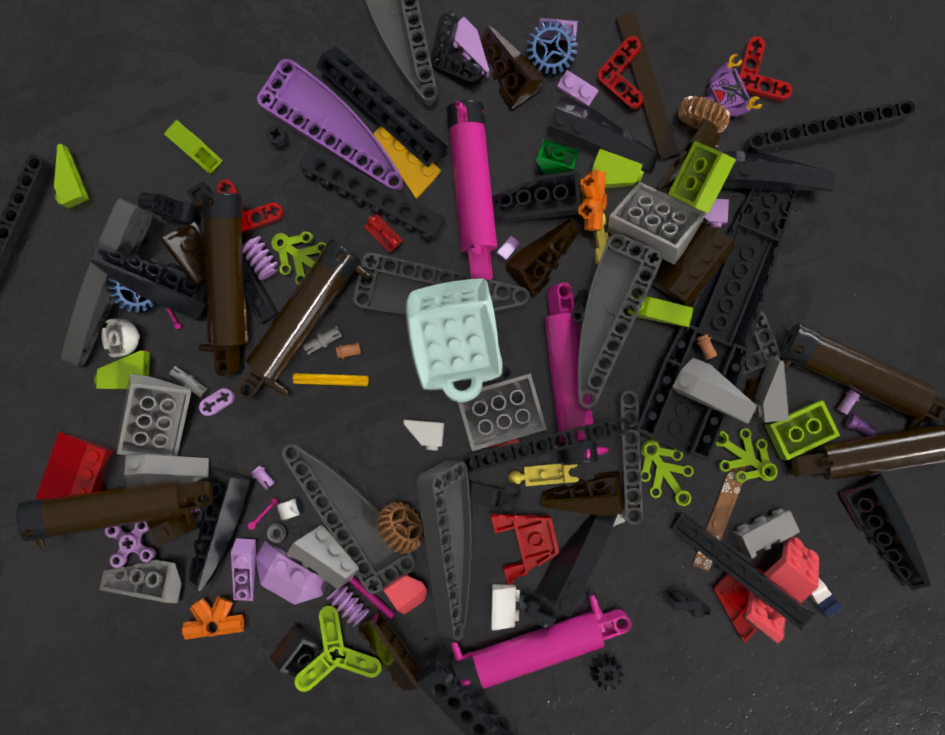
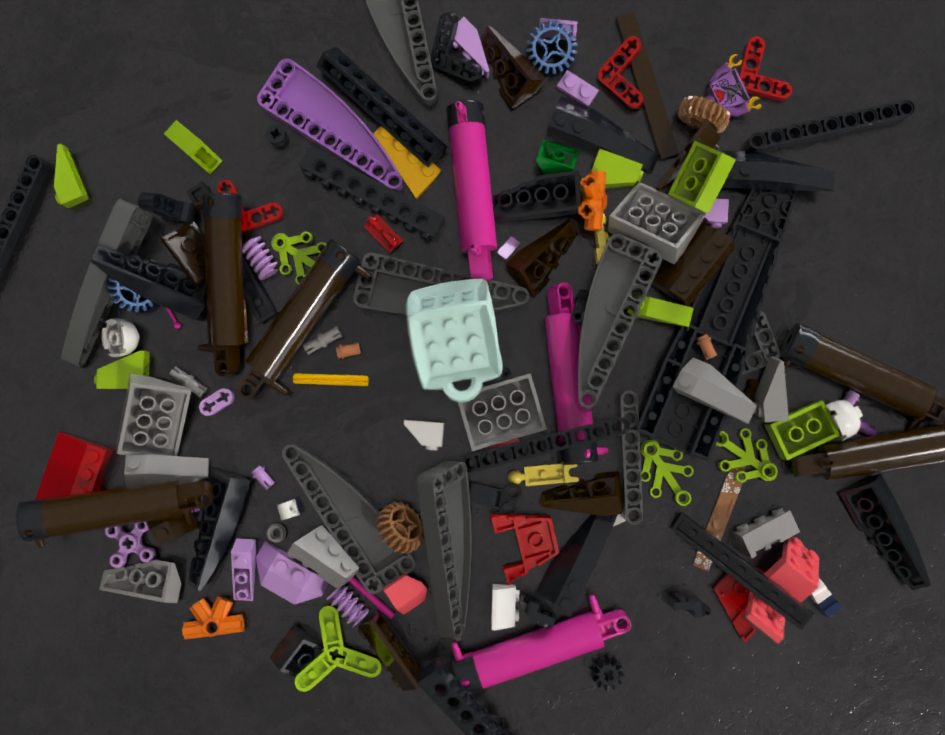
dark pink hinge [248,498,278,530] -> none
none -> white cylinder [826,400,863,440]

